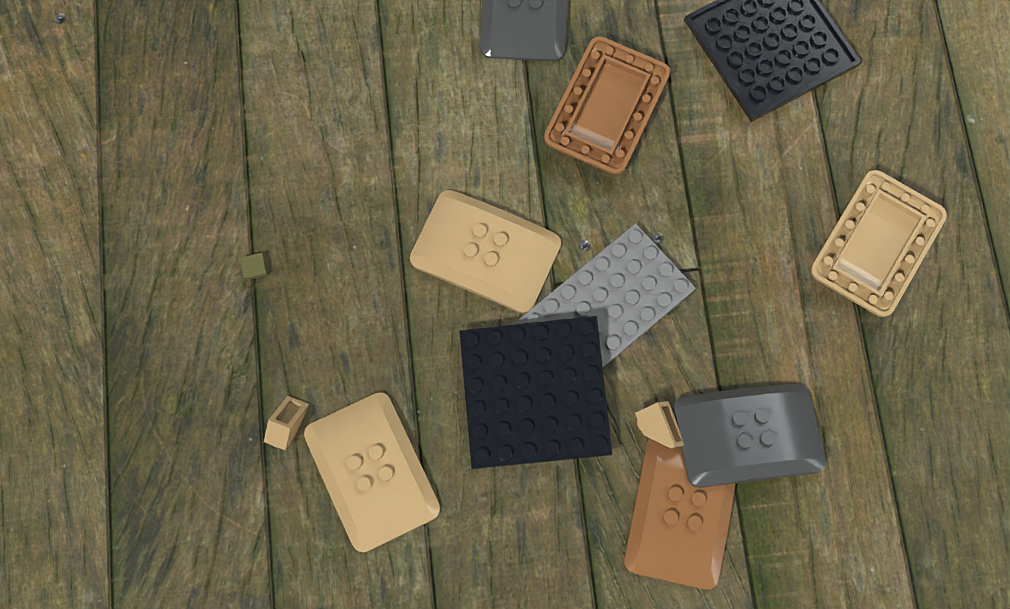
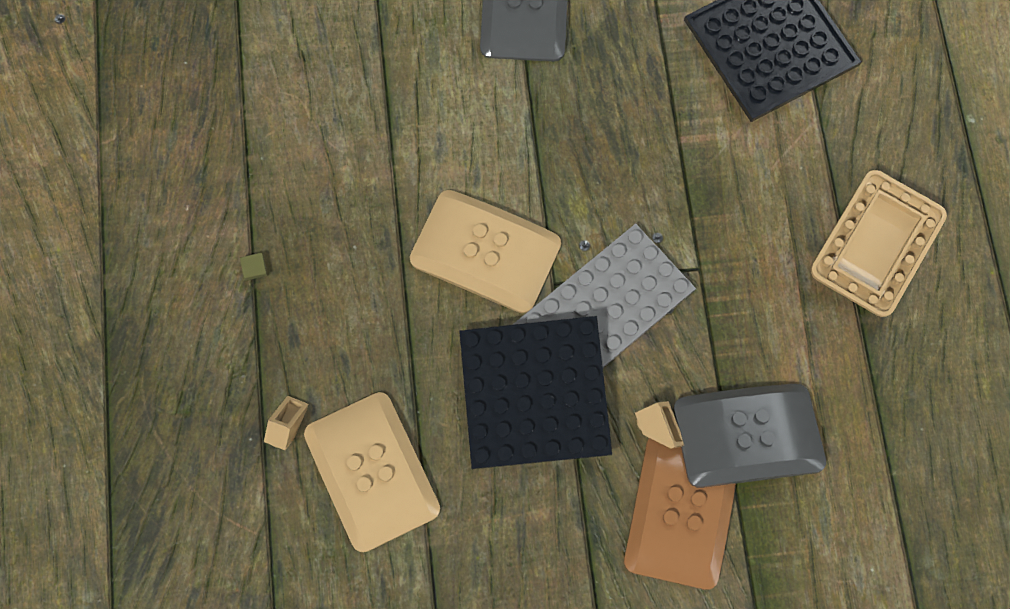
medium nougat wedge [544,37,670,175] -> none

